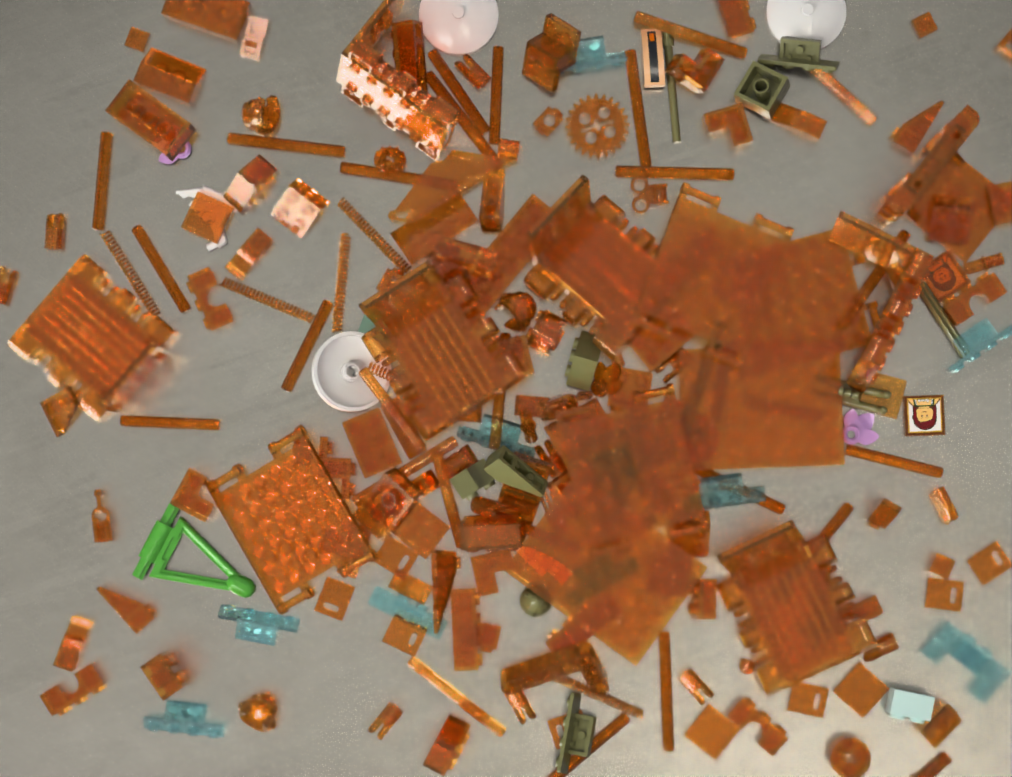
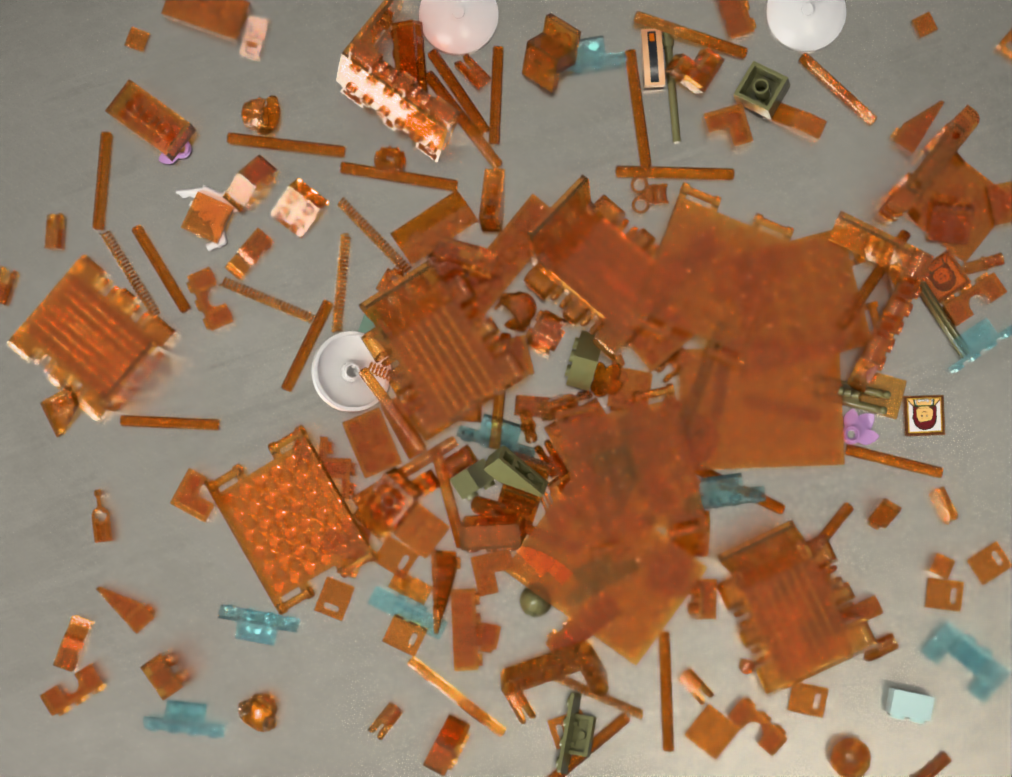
bright green piece [132,503,256,598] -> none
clear orange slope [133,47,207,107] -> none
clear orange wing [388,138,520,223] -> none
clear orange brick [533,106,564,139] -> none
clear orange gear [565,93,630,159] -> none
olive bracket [757,36,840,73] -> none
clear orange tile [832,662,889,719] -> none
clear orange tile [920,703,962,749] -> none

